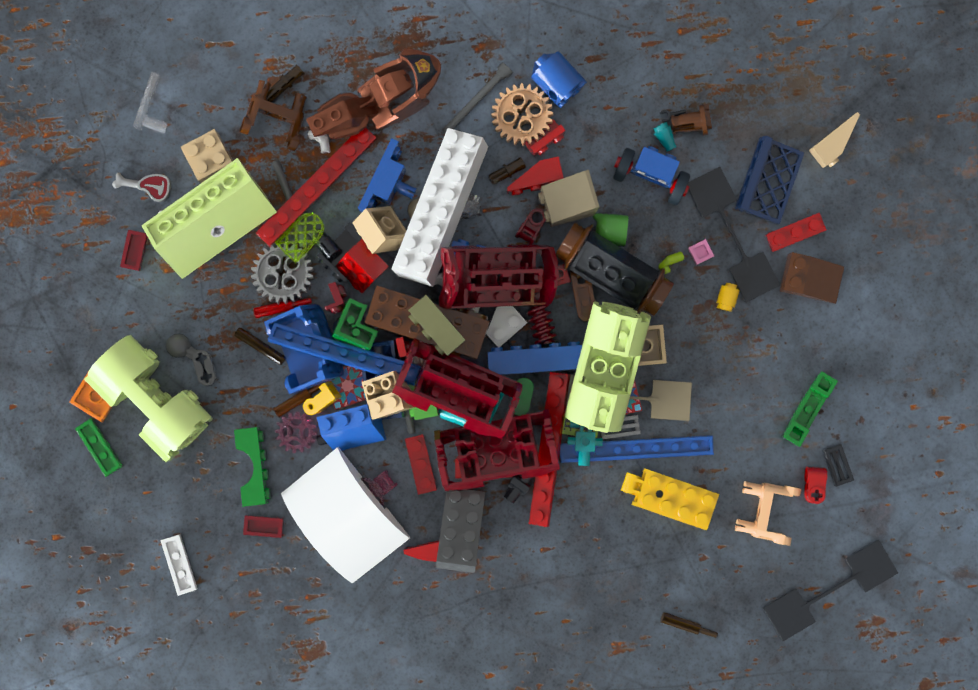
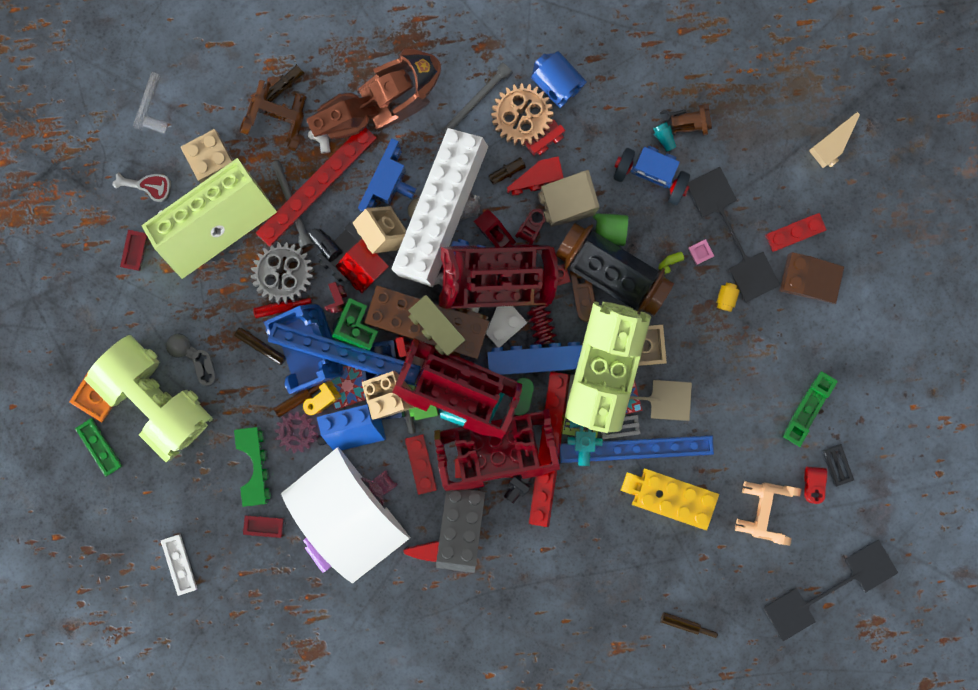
clear neon green window [275,213,324,263] -> none
dark blue fence [735,136,805,224] -> none
none -> cylinder [303,538,332,573]
none -> dark red slope [473,209,516,247]

